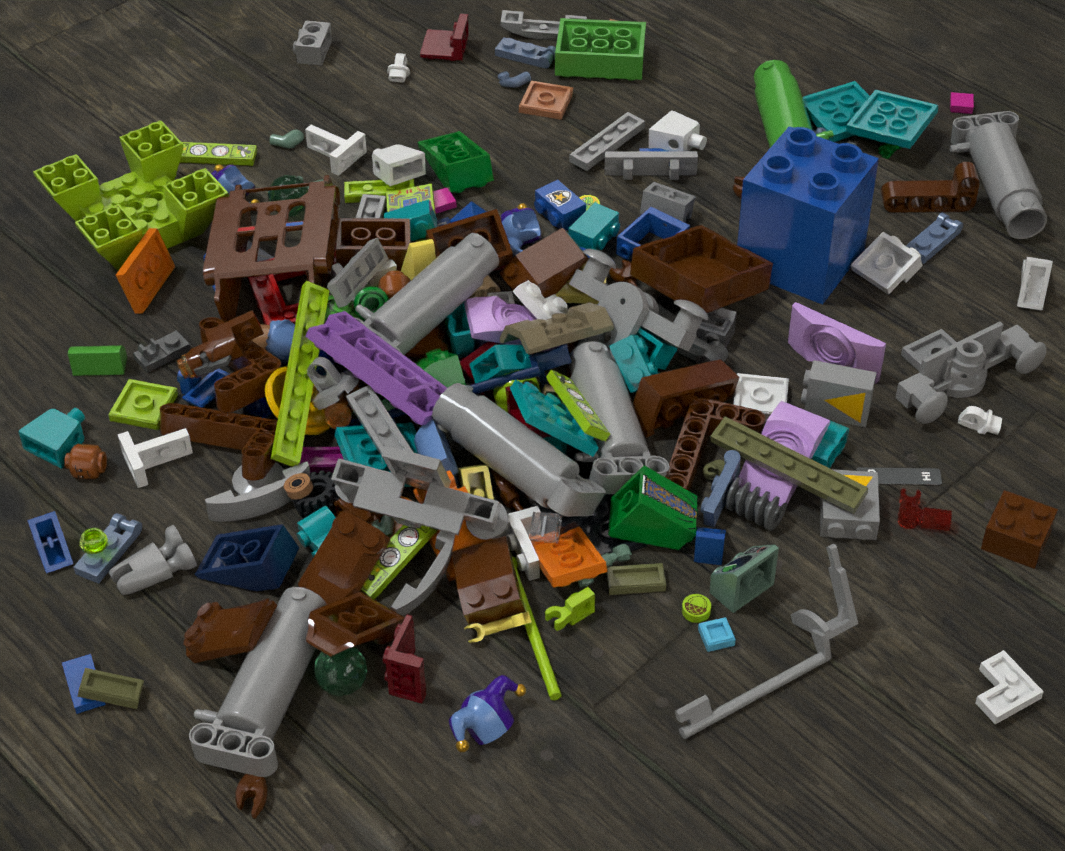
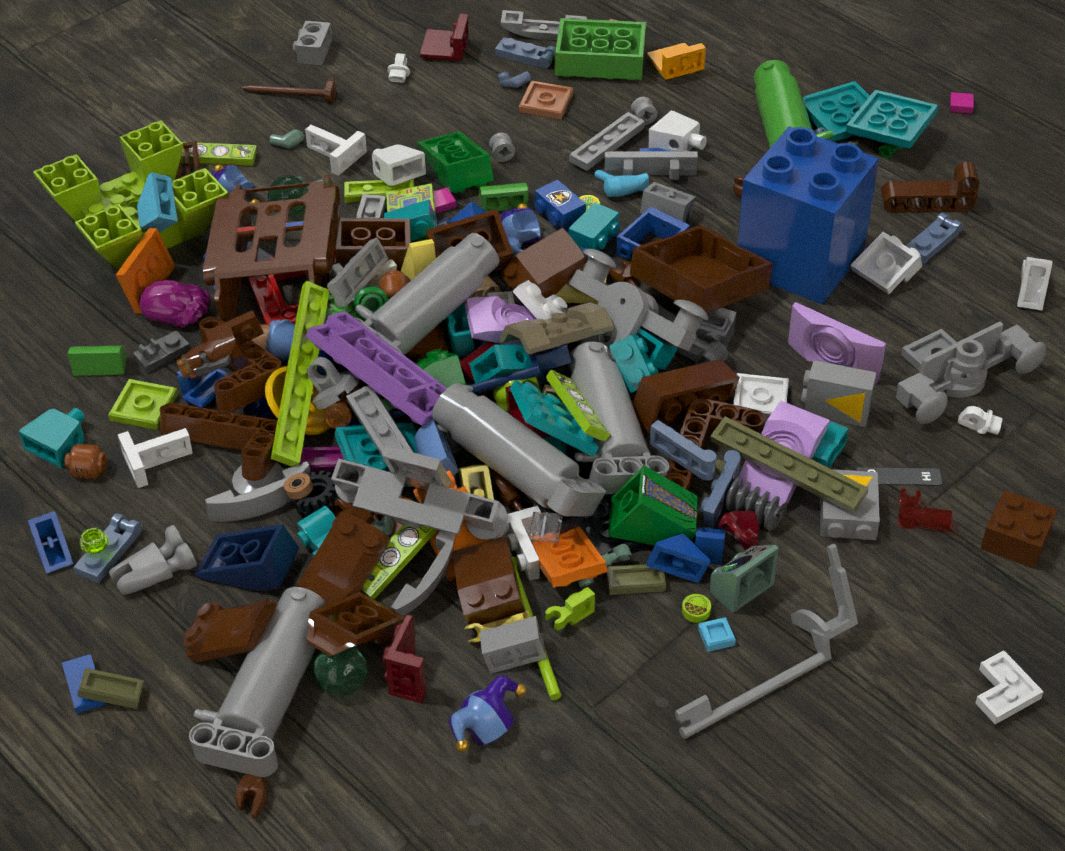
light grey piece [950,111,1047,239] -> none
none -> medium azure slope [137,172,178,232]
none -> magenta piece [139,280,211,328]
none -> reddish brown tile [176,141,200,179]
none -> reddish brown piece [242,78,338,103]
none -> bright green brick [479,183,529,212]
none -> light grey hinge [480,616,547,674]
none -> light grey wheel [489,133,515,162]
none -> medium azure piece [595,170,649,197]
none -> light grey wheel [631,97,658,125]
none -> blue slope [646,534,710,583]
none -> light orange bracket [647,43,706,80]
none -> sand blue plate [650,420,716,480]
none -> dark red piece [718,510,759,551]

